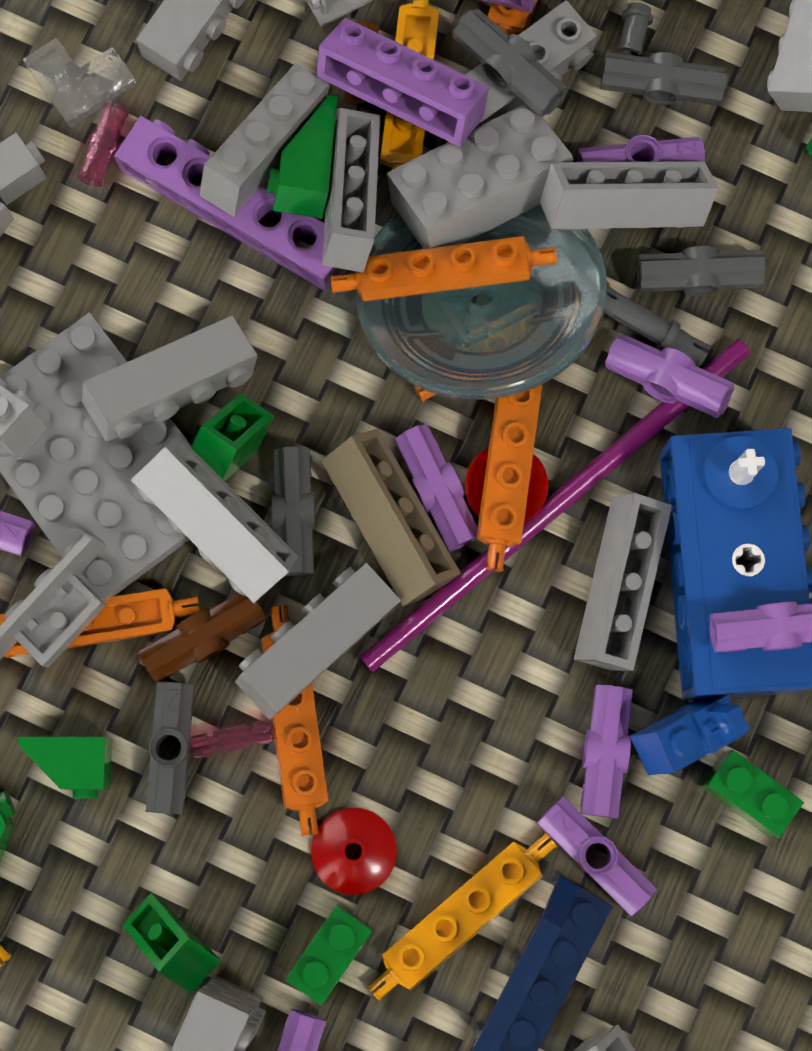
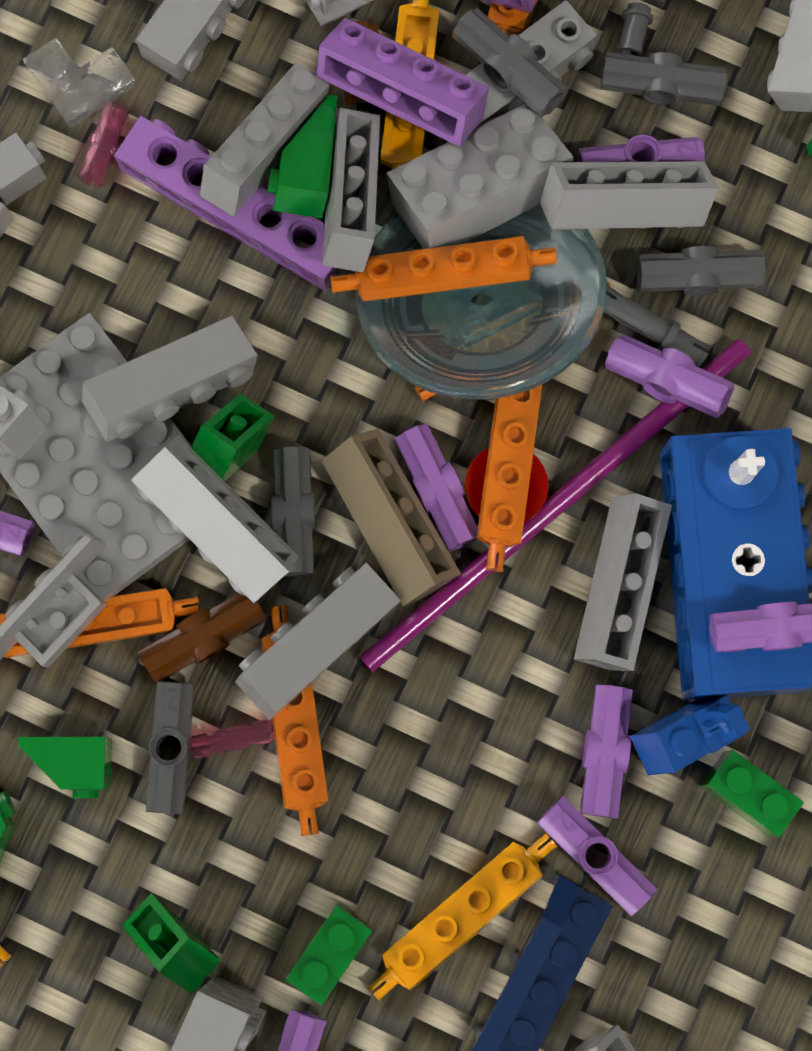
red dish [311,808,397,895] -> none

